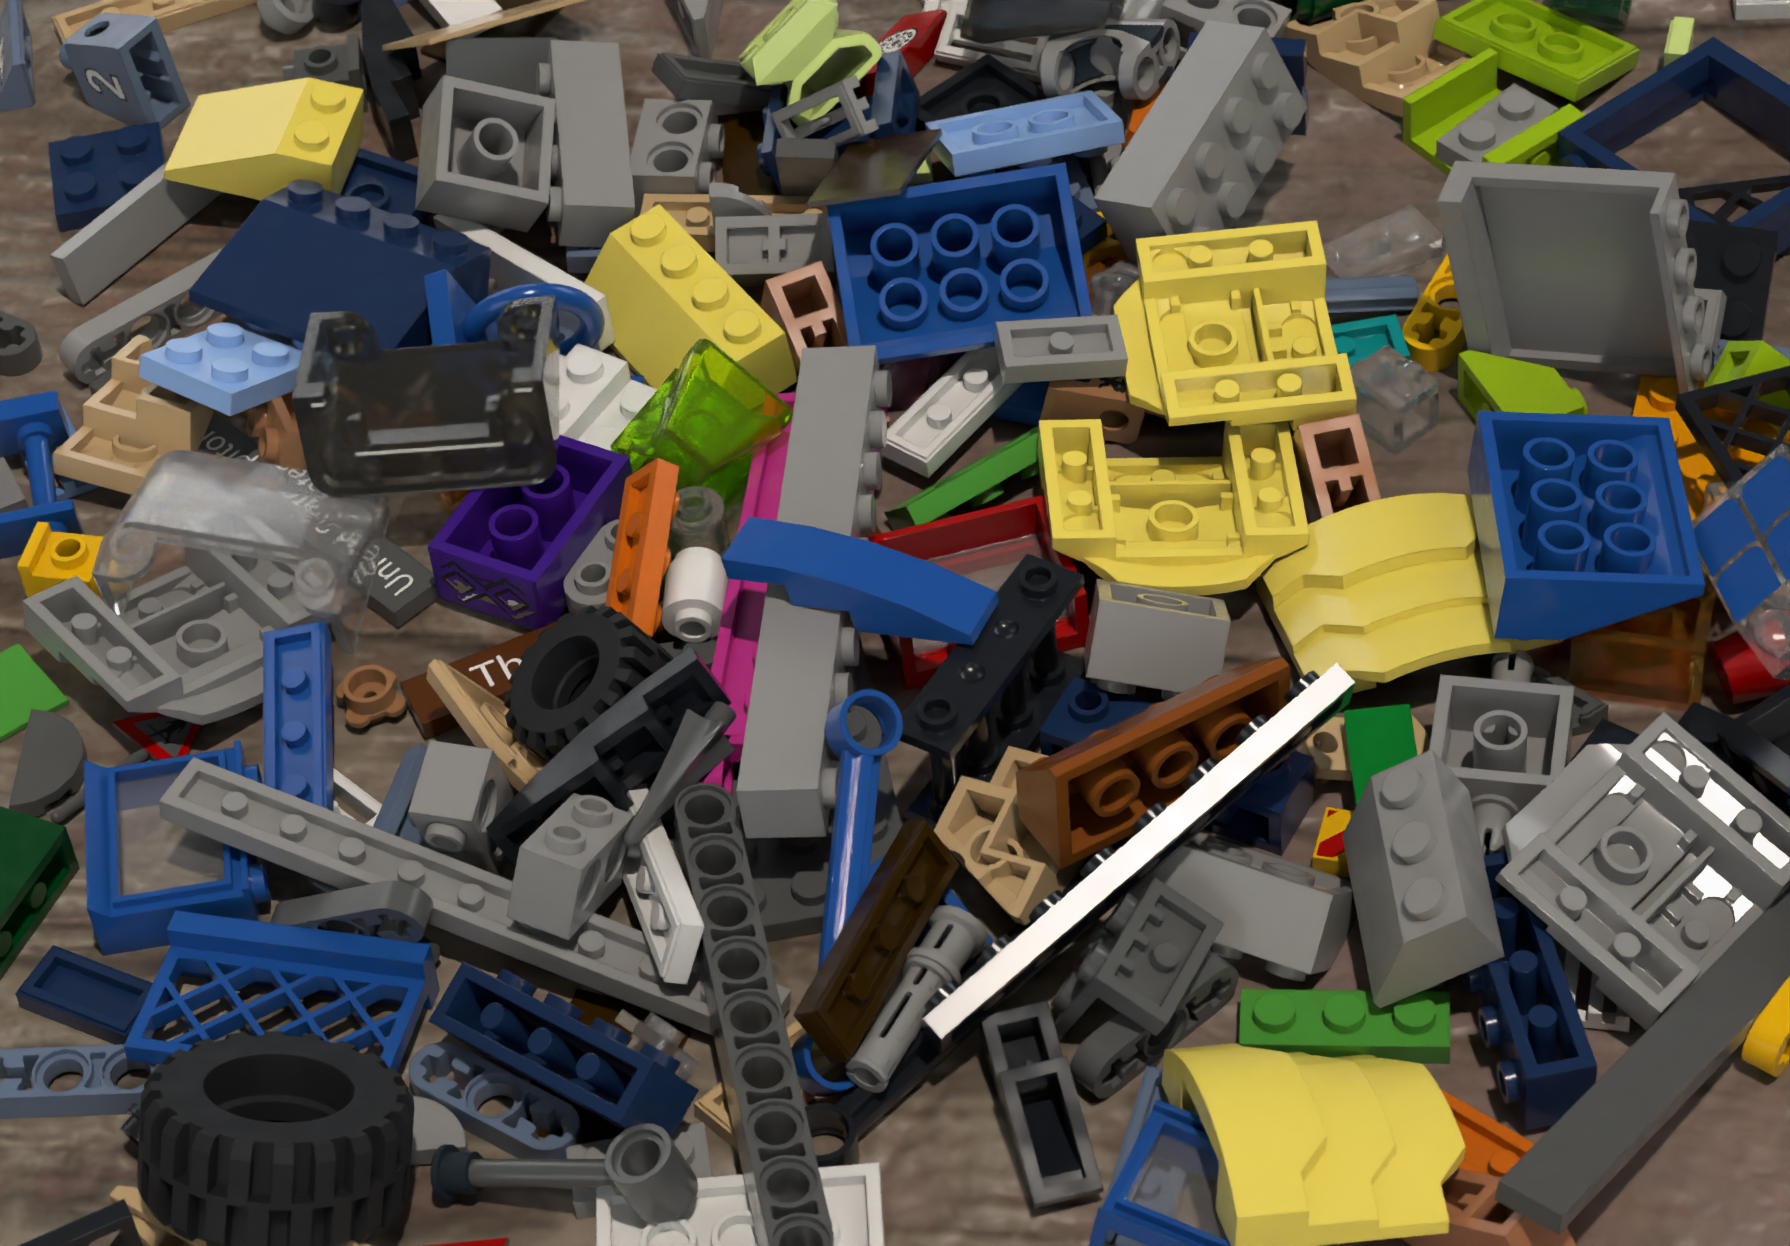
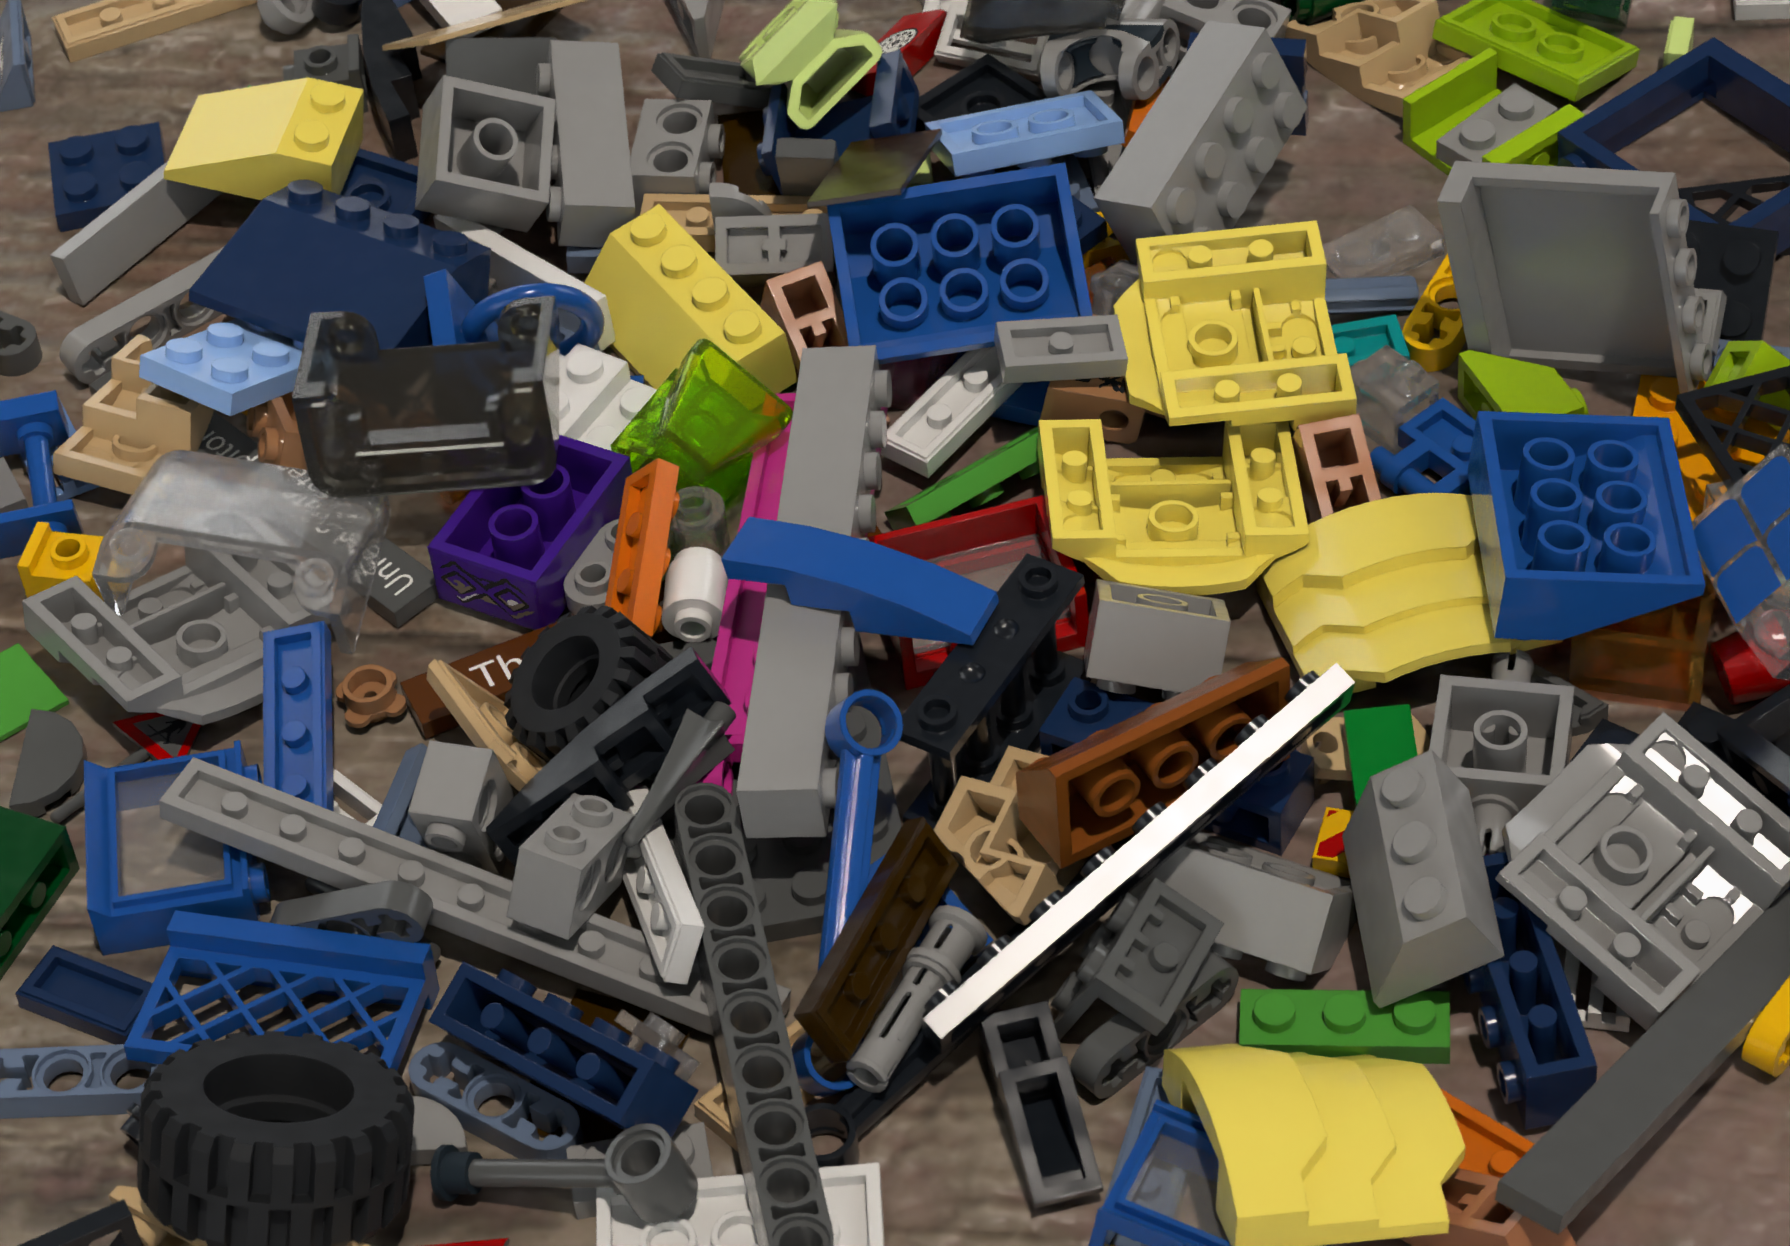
sand blue torso [60,13,190,129] -> none
light grey tile [771,75,879,148] -> none
none -> blue plate [1370,397,1476,496]

